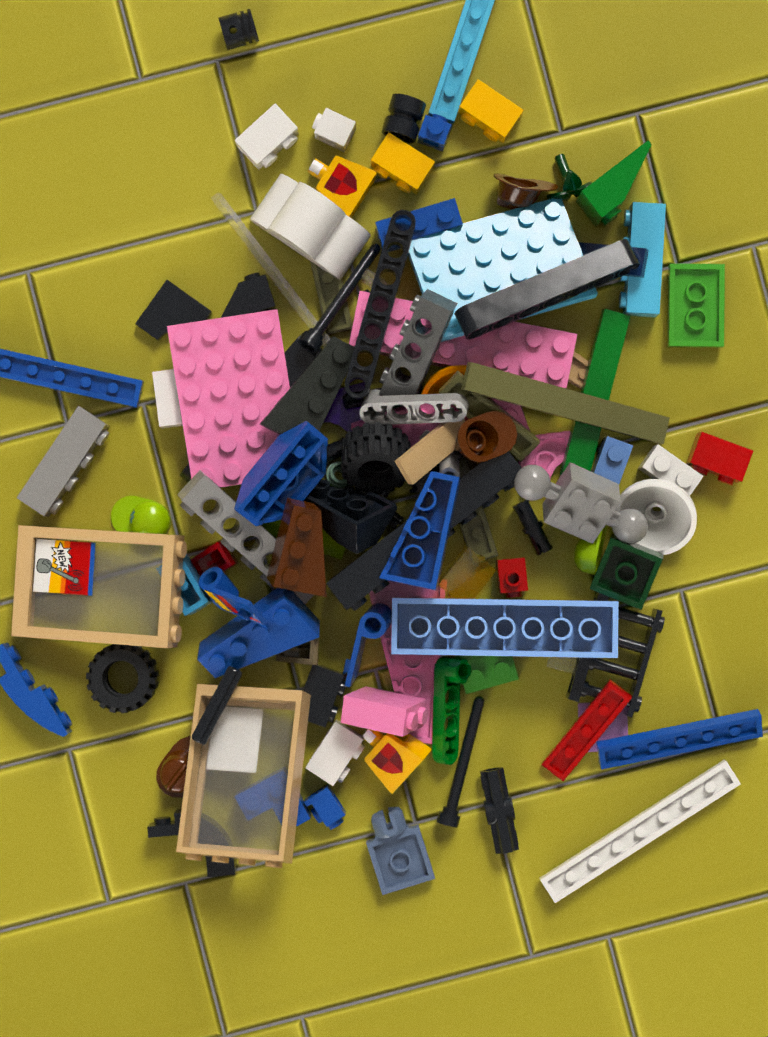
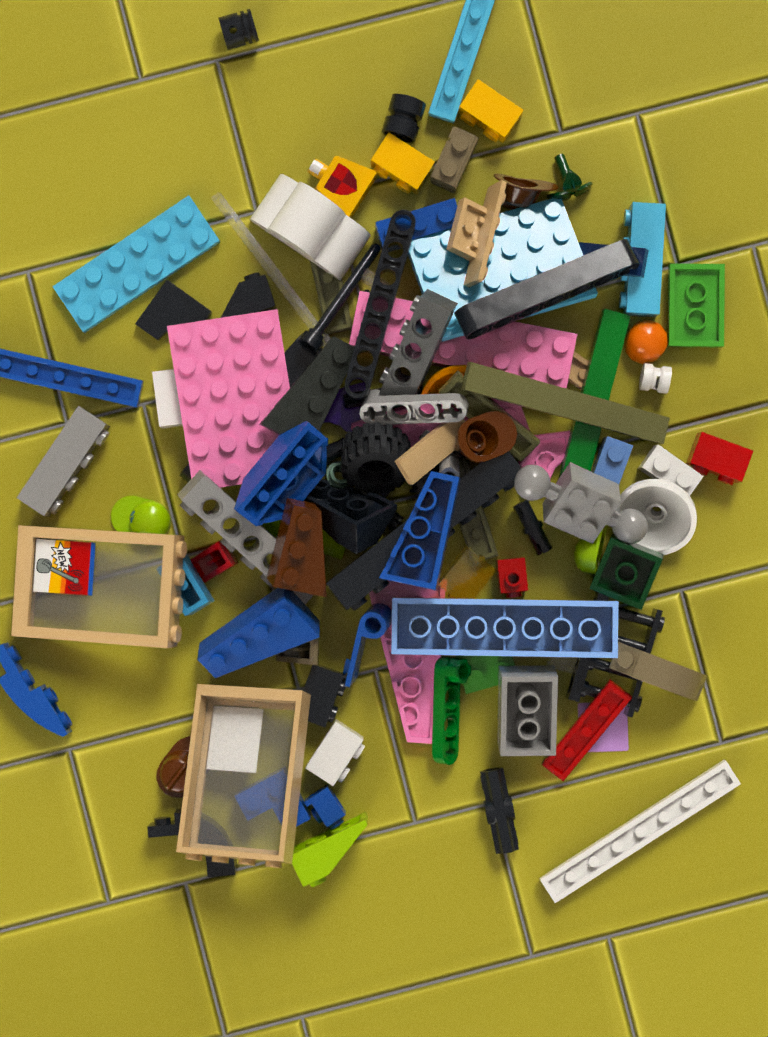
black tyre [86,644,160,713] -> none
black axle [192,666,243,745] -> none
blue door [198,567,267,626] -> none
white brick [235,103,299,170] -> none
white brick [312,108,356,153] -> none
bright pink brick [341,686,428,737] -> none
yellow torso [362,729,432,794] -> none
sand blue plate [366,807,435,895] -> none
blue brick [417,114,452,152] -> none
black piece [437,696,485,828] -> none
green slope [576,140,652,227] -> none
blue plate [596,709,763,770] -> none
none -> medium azure plate [52,195,220,333]
none -> lime slope [292,812,368,887]
none -> dark tan brick [430,126,478,193]
none -> tan bracket [446,180,507,287]
none -> light grey brick [497,665,558,756]
none -> dark tan arch [609,642,707,701]
none -> orange hair [624,319,668,364]
none -> white wheel [639,363,672,394]

